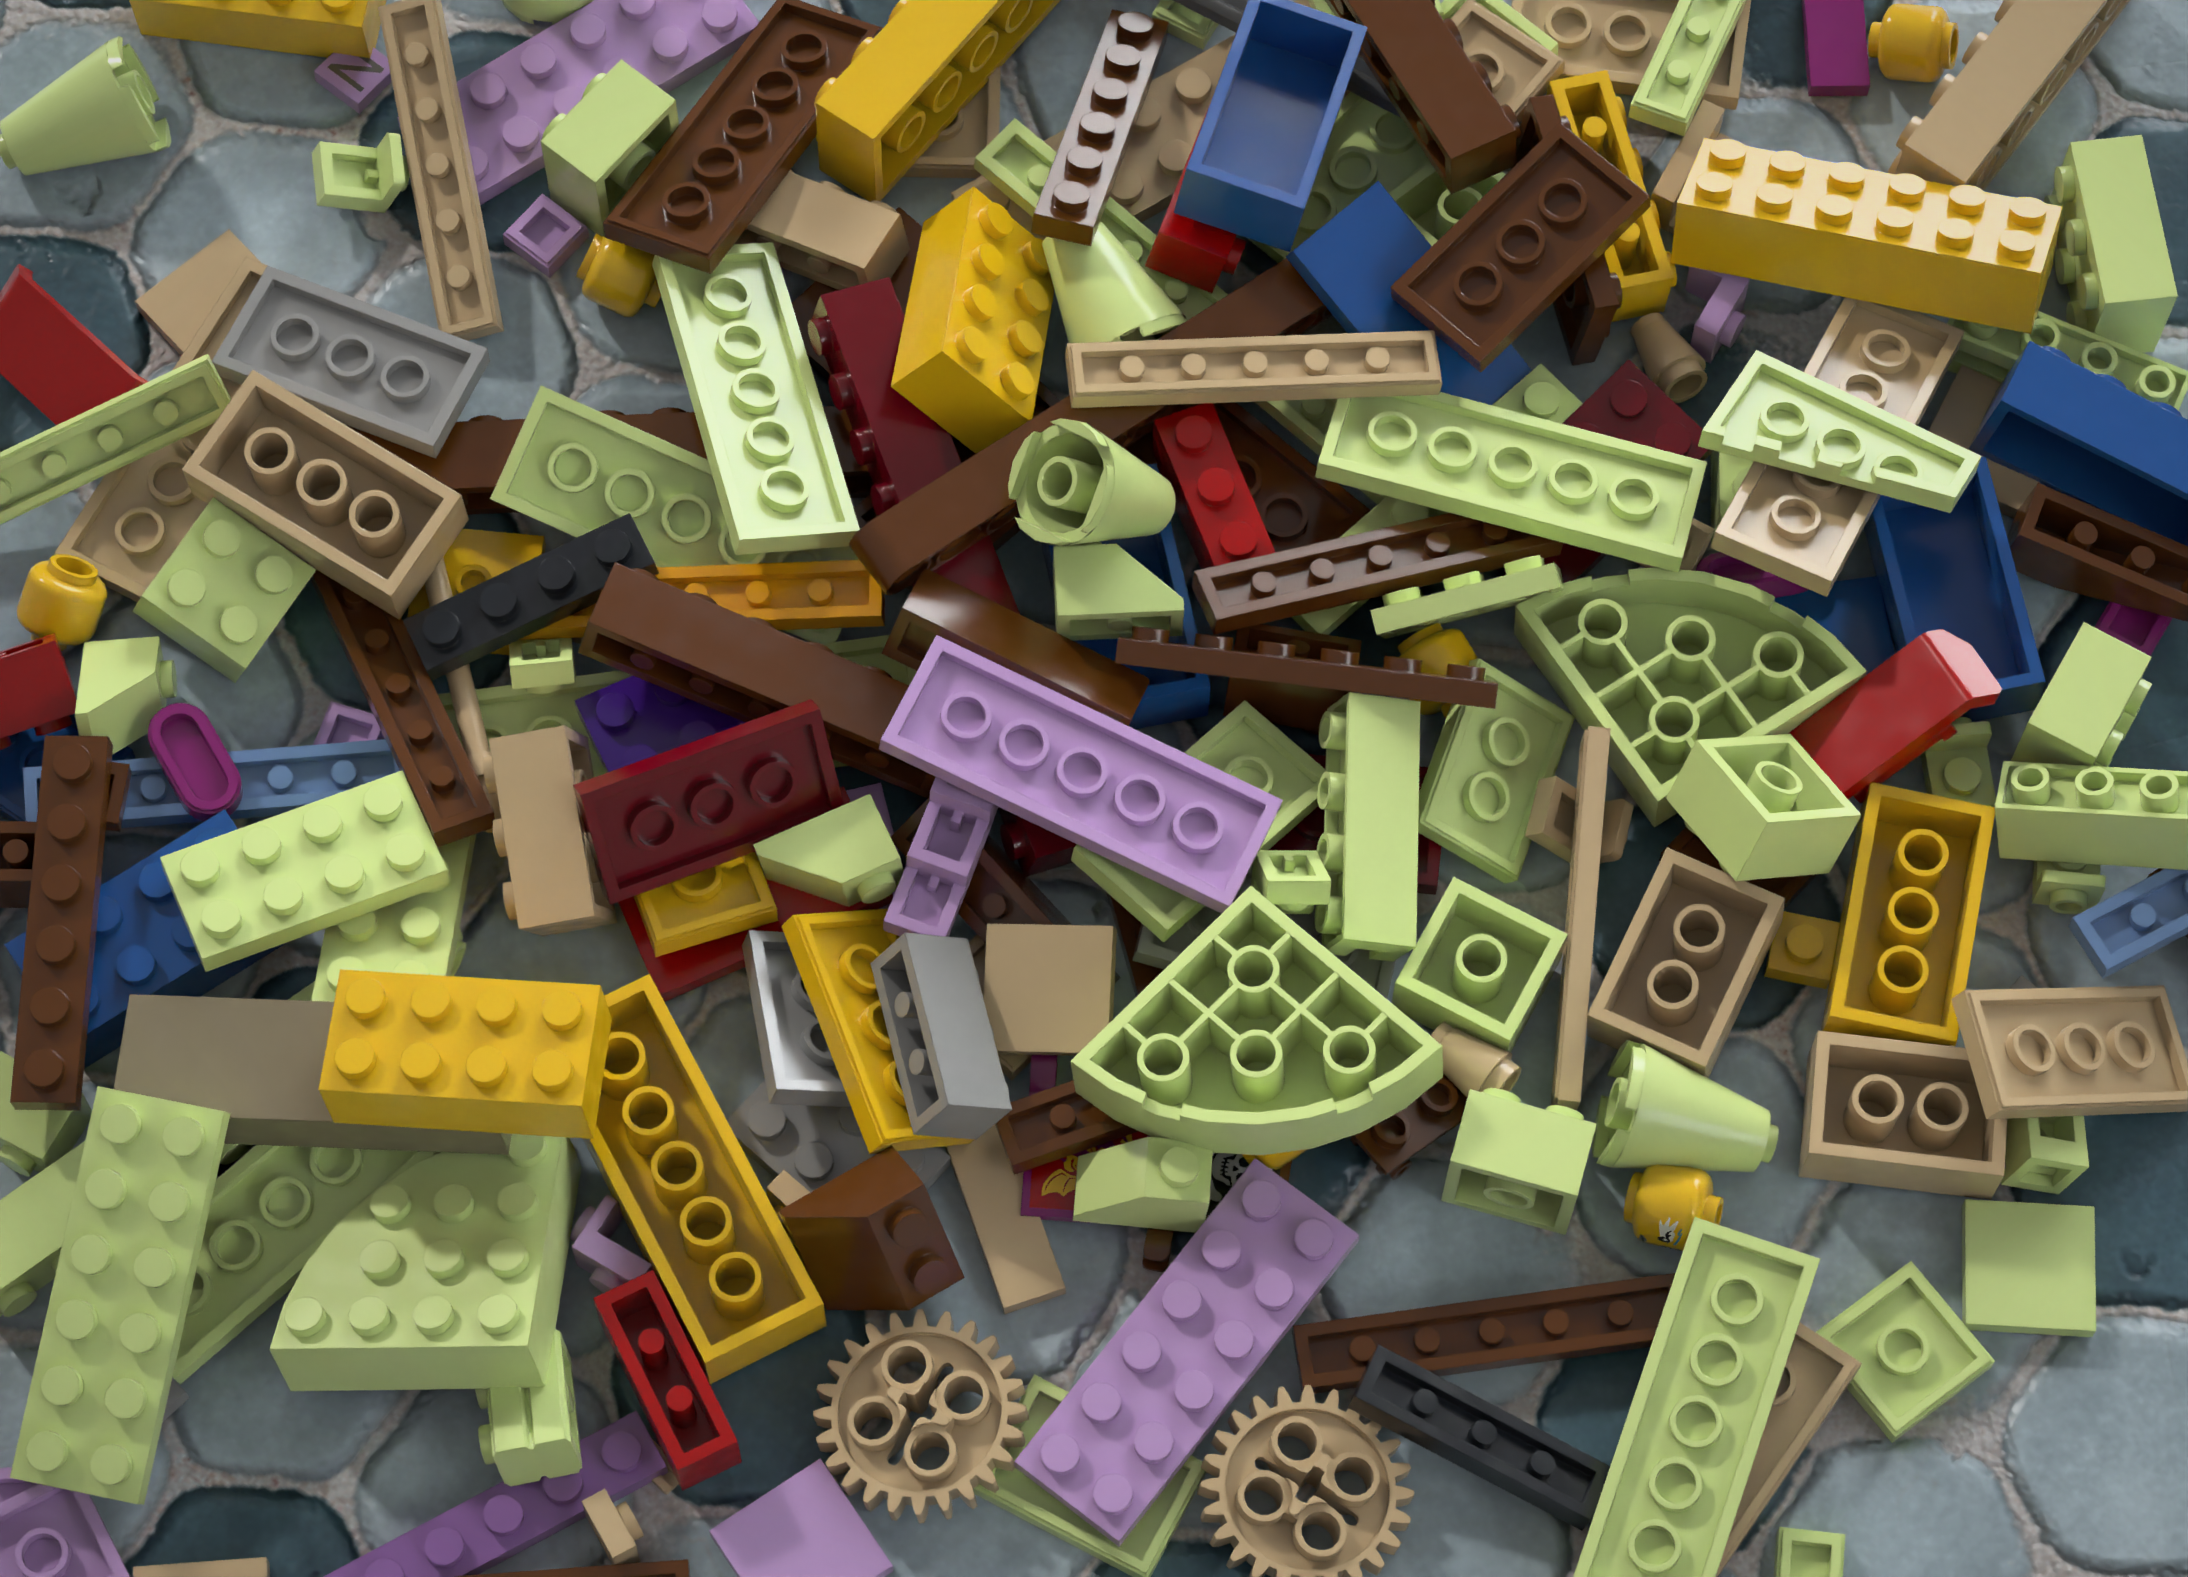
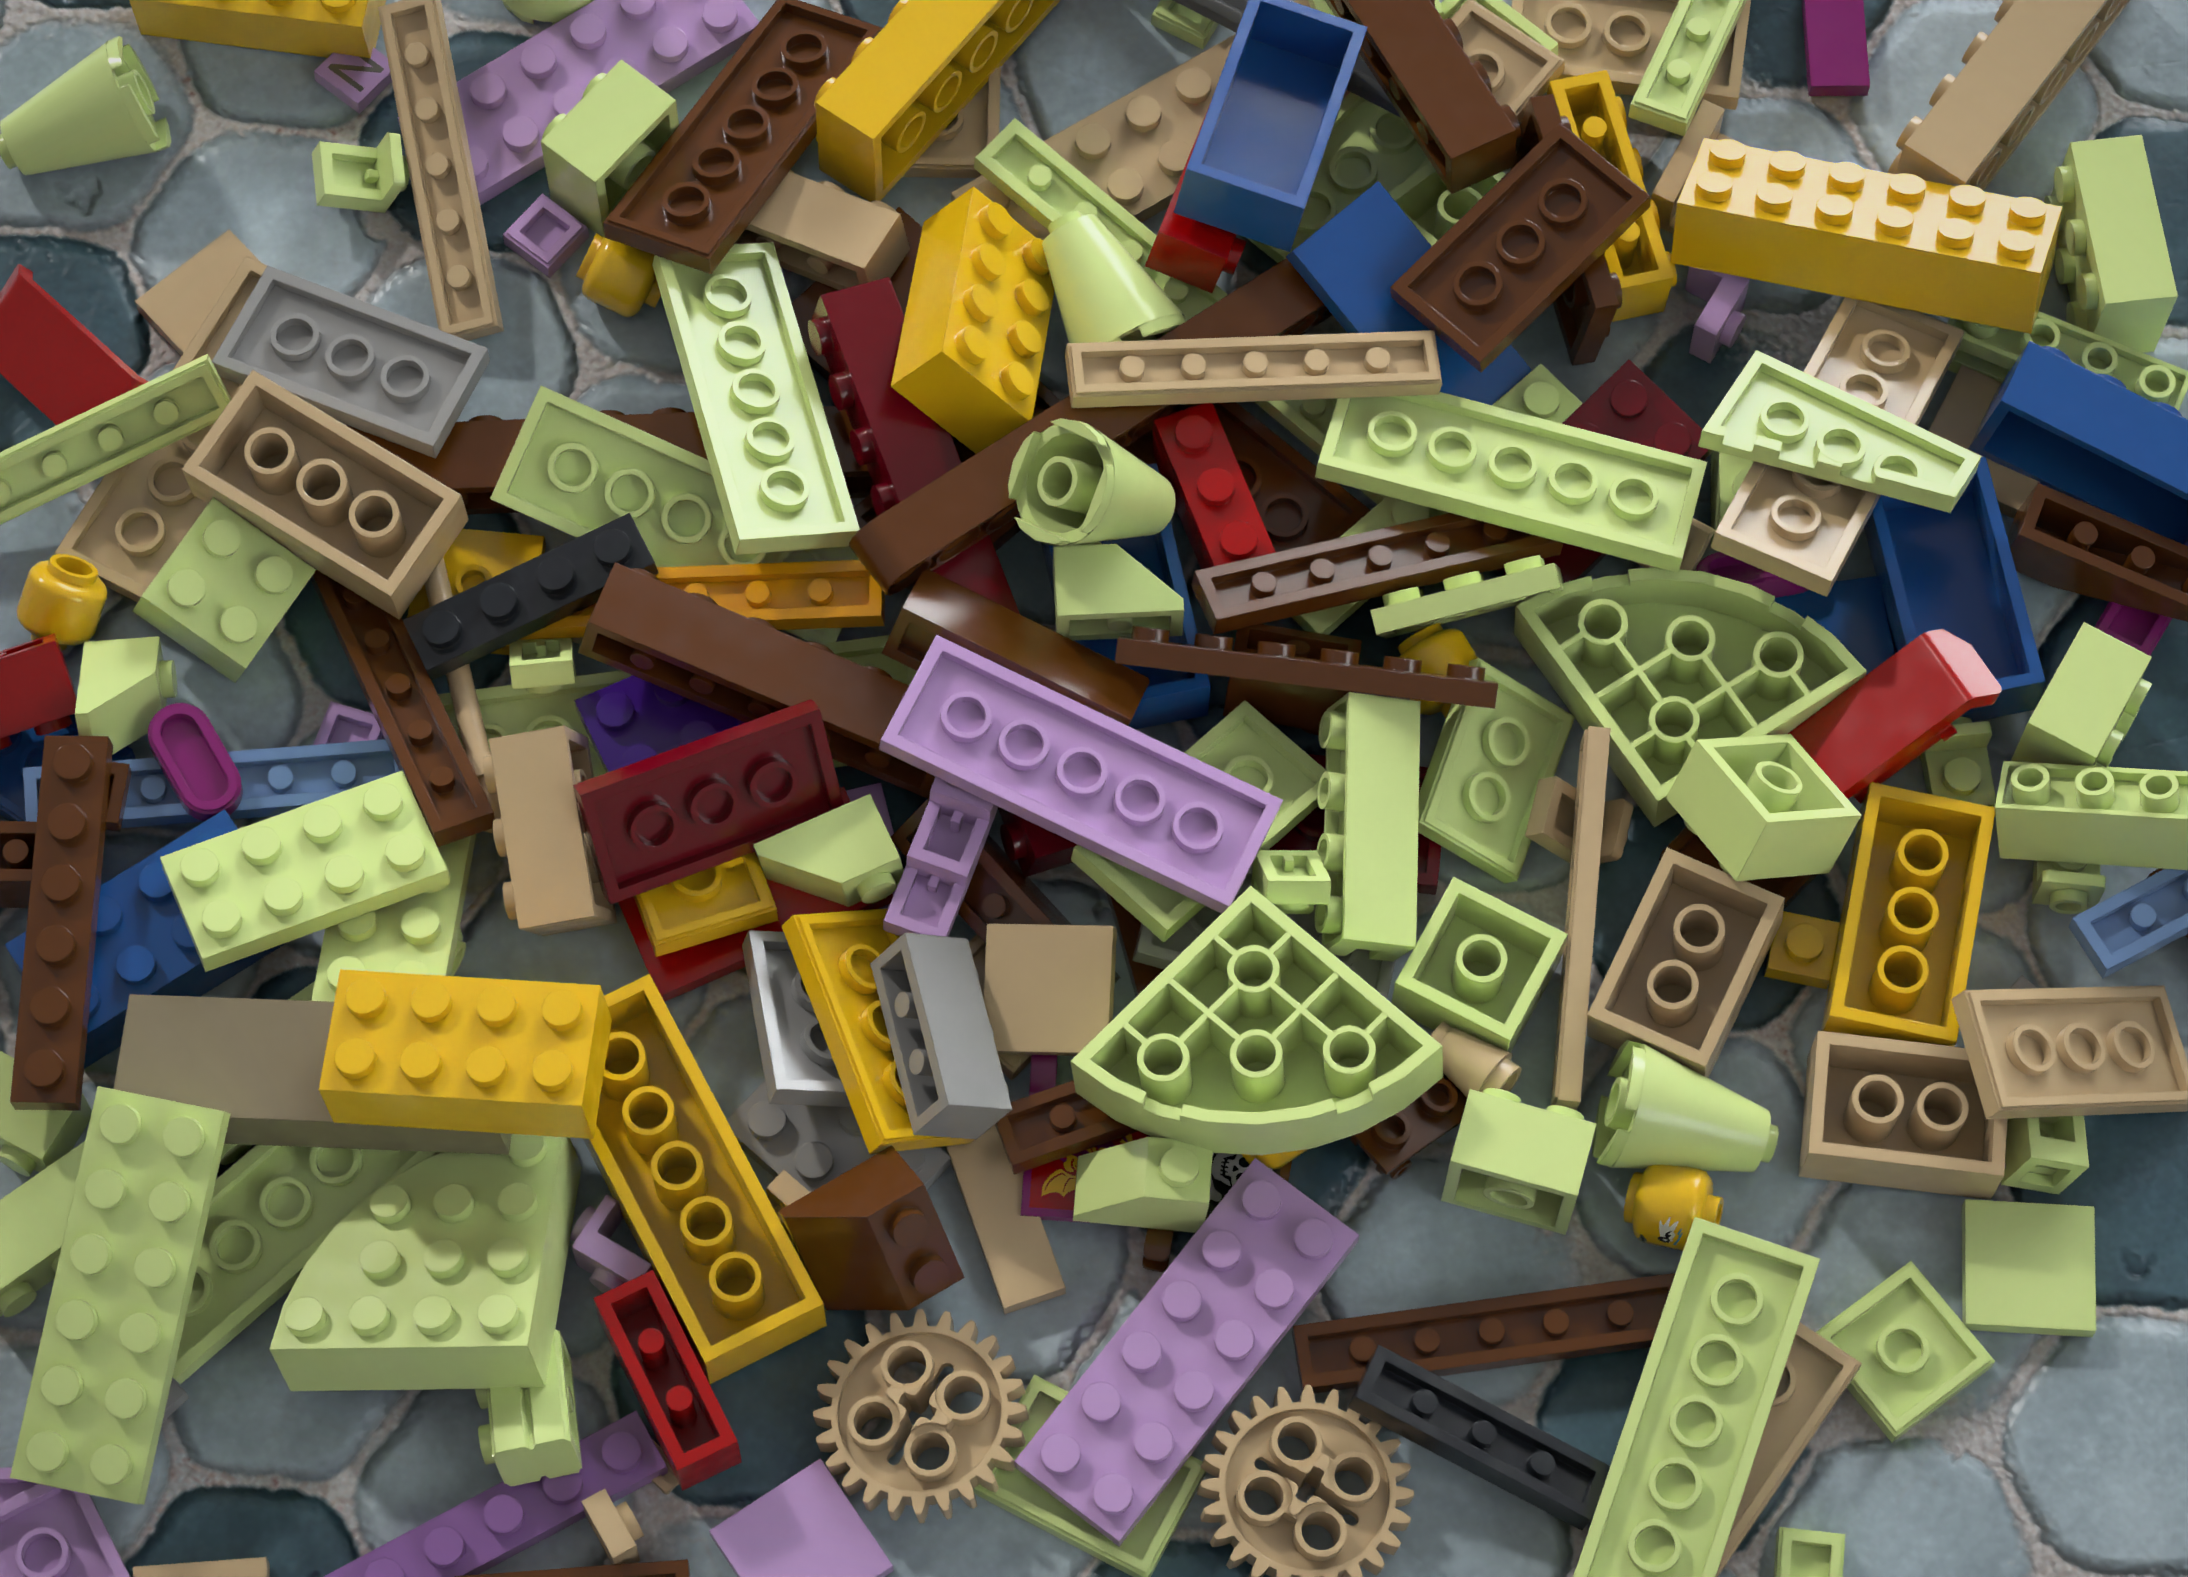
plate [1031,9,1169,246] -> none
tan cone [1631,313,1707,403] -> none
yellow head [1868,3,1959,83] -> none

